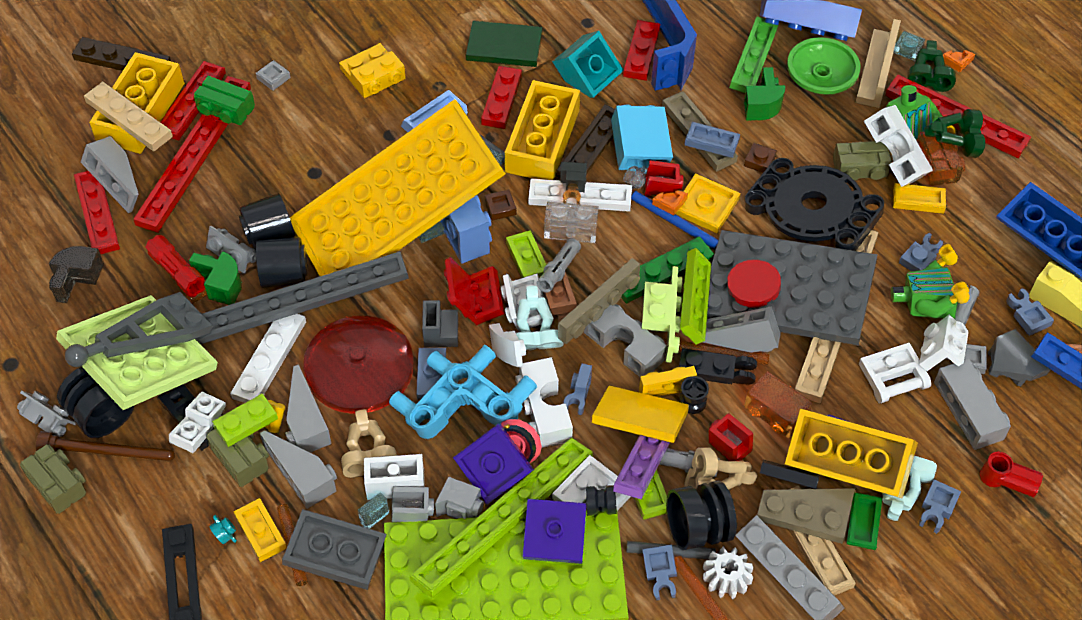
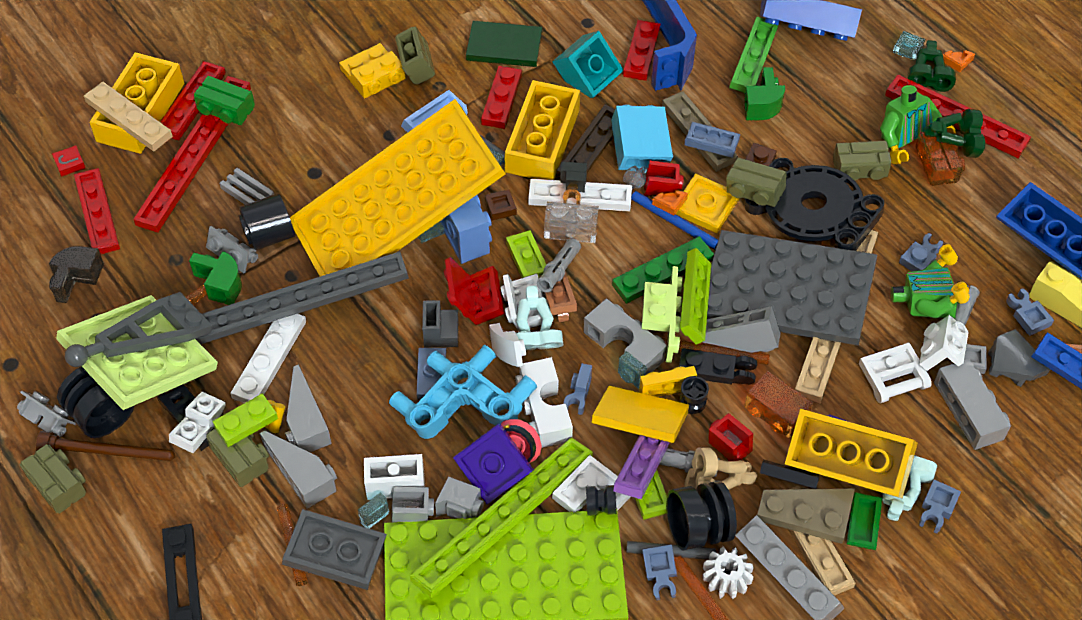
dark brown plate [72,37,171,71] -> none
light grey slope [81,136,139,213] -> none
red axle [145,235,205,297] -> none
teal plate [209,514,237,544] -> none
yellow plate [233,498,287,562] -> none
light grey tile [256,60,291,91] -> none
black piece [256,237,308,288] -> none
clear red dish [304,316,414,414] -> none
tan piece [341,409,397,478] -> none
dark purple plate [523,499,587,564] -> none
dark tan plate [558,258,640,344] -> none
red tile [727,260,781,308] -> none
bright green dish [787,37,861,94] -> none
tan fence [855,19,901,108] -> none
white arch [864,105,933,187] -> none
yellow tile [893,183,946,214] -> none
red piece [980,451,1043,497] -> none
none -> red tile [52,145,85,177]
none -> light grey tile [219,168,274,205]
none -> olive brick [395,27,435,85]
none -> clear light blue plate [618,351,647,389]
none -> olive brick [726,158,786,207]

